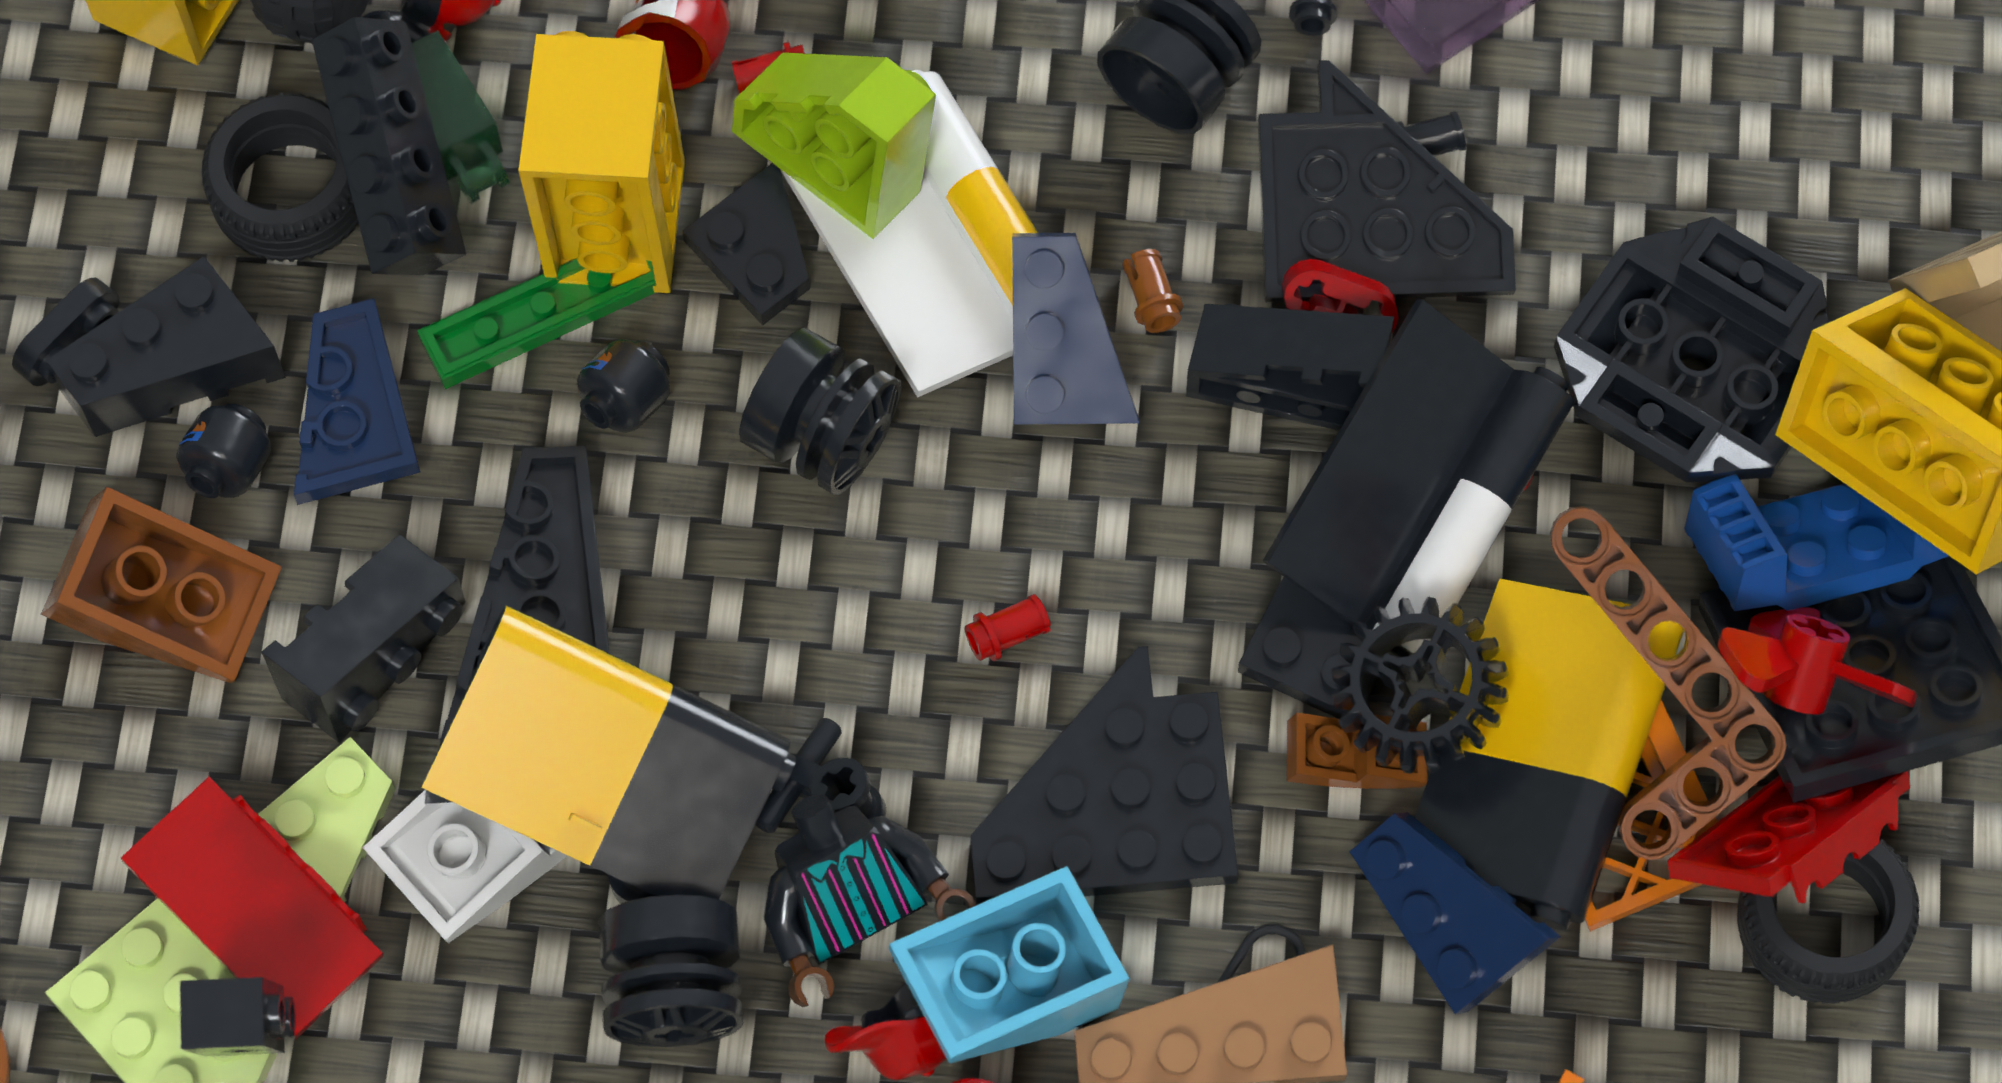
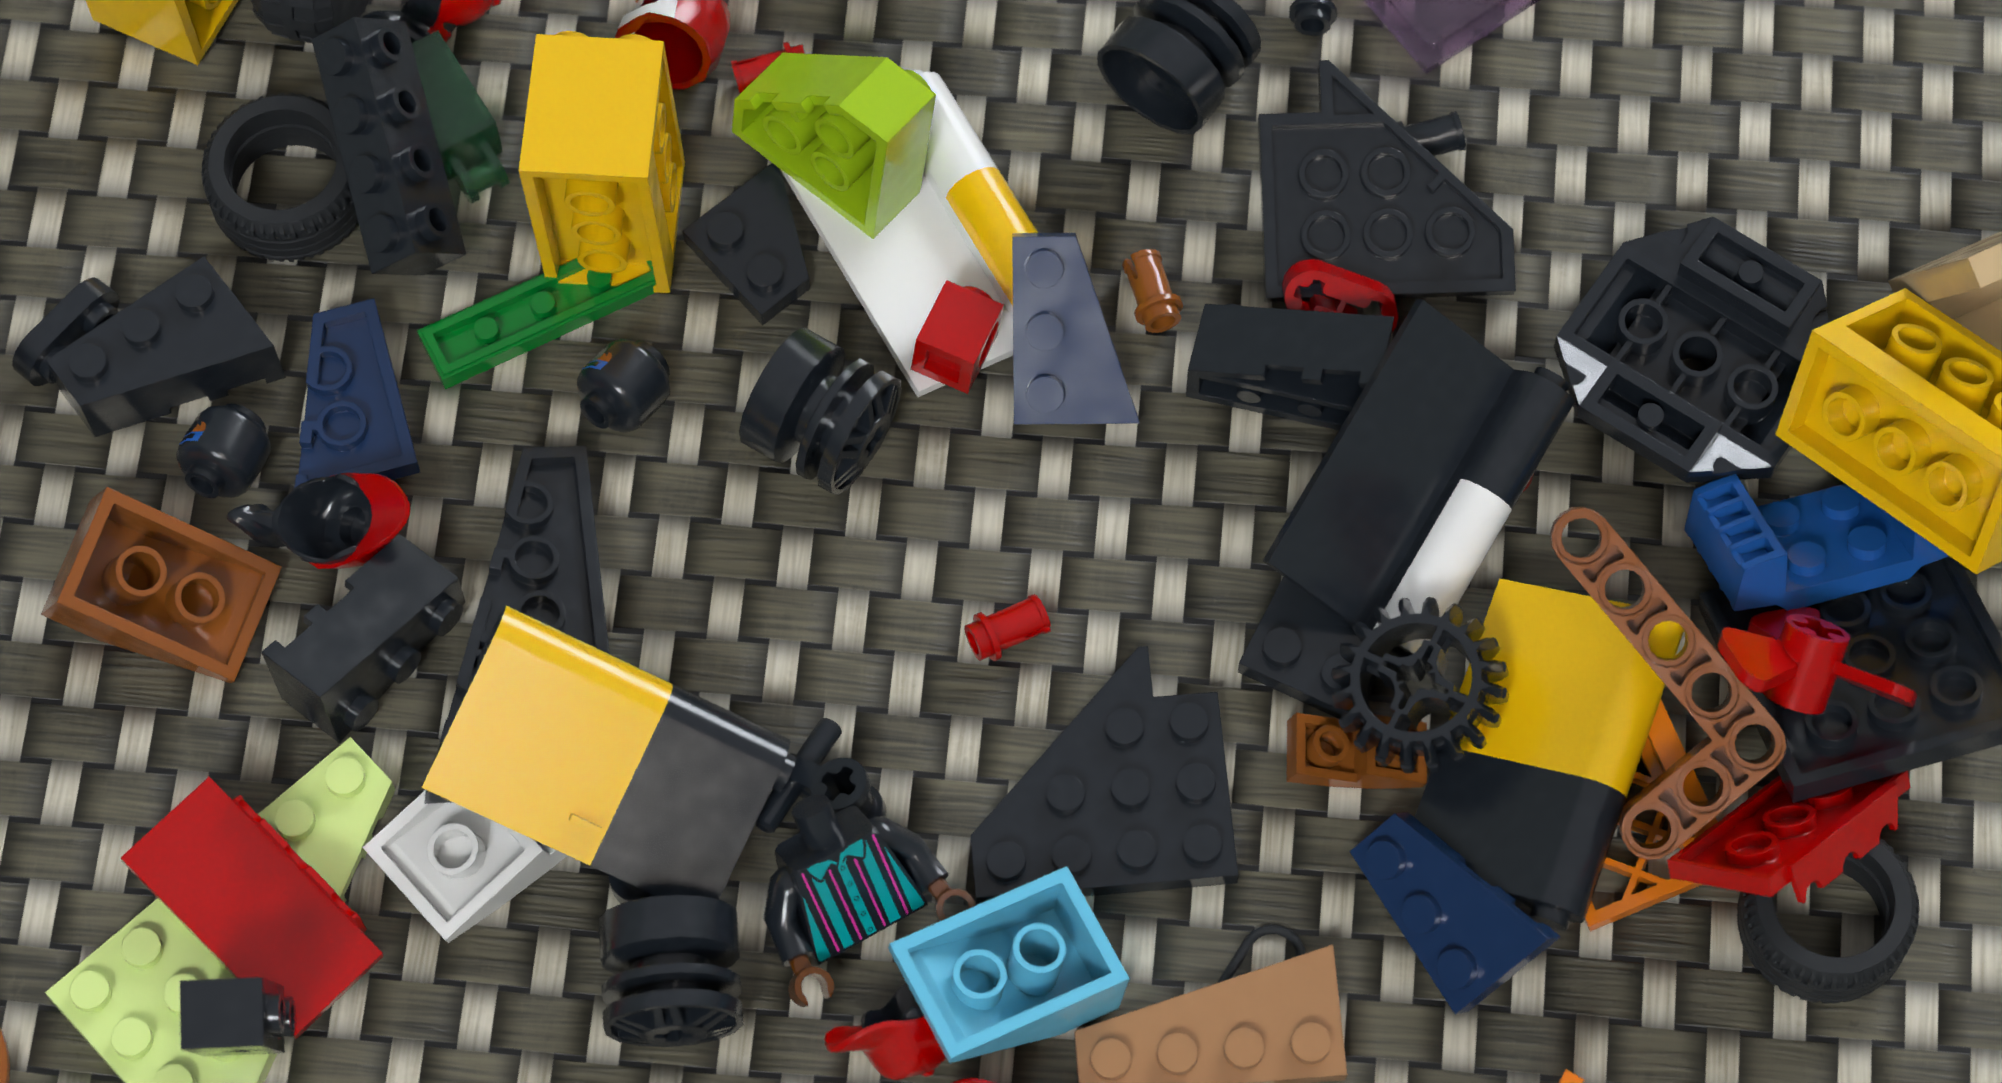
none -> black hair [227,473,410,569]
none -> red brick [911,280,1004,394]

